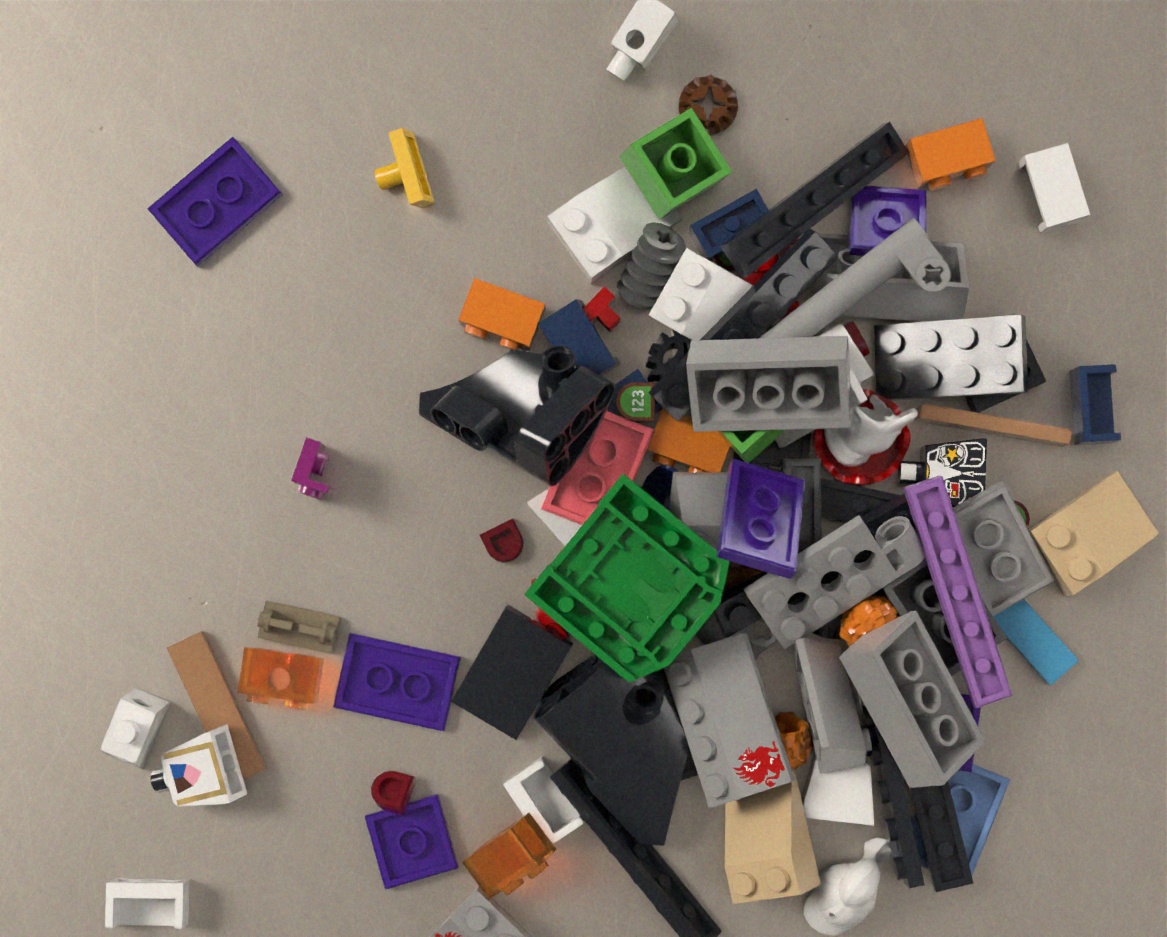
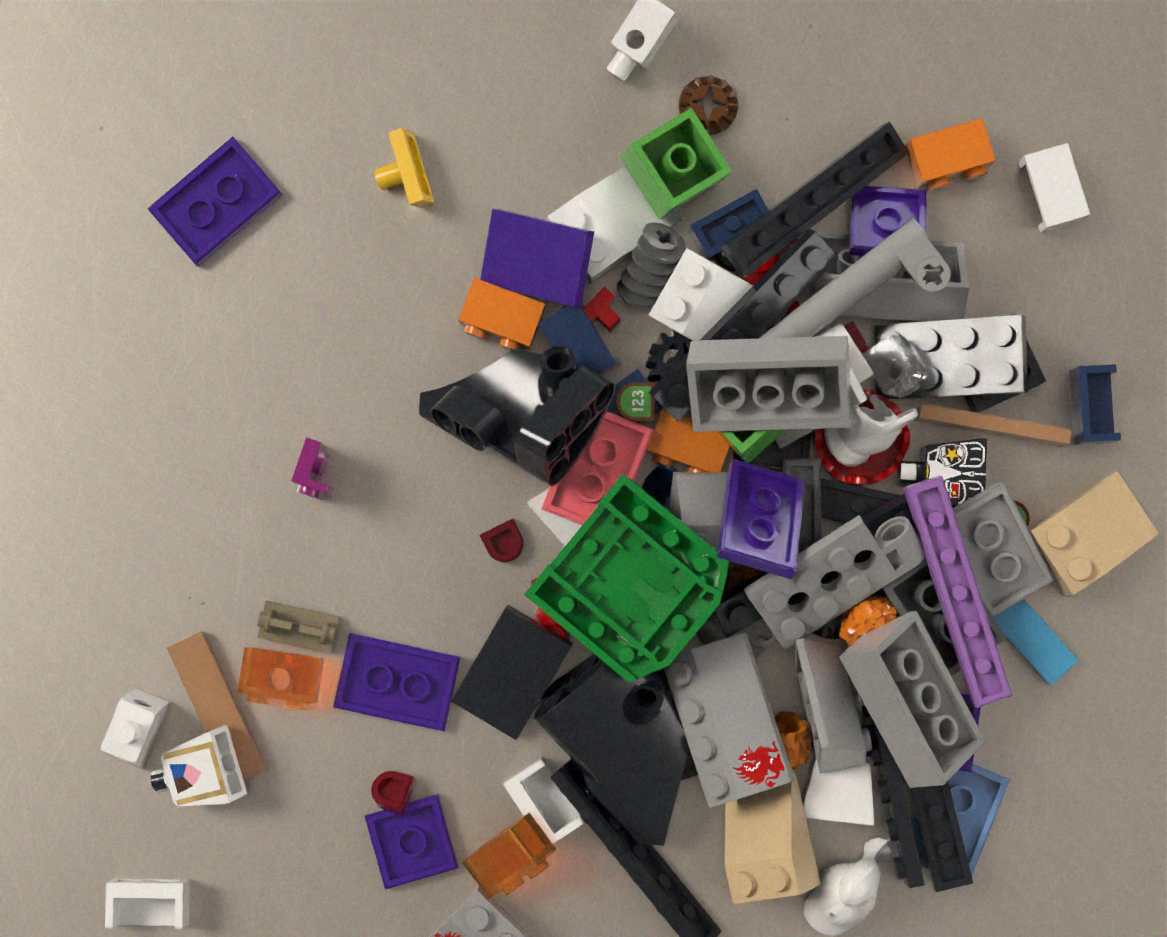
none -> dark purple tile [480,209,595,307]
none -> clear brick [862,334,927,398]

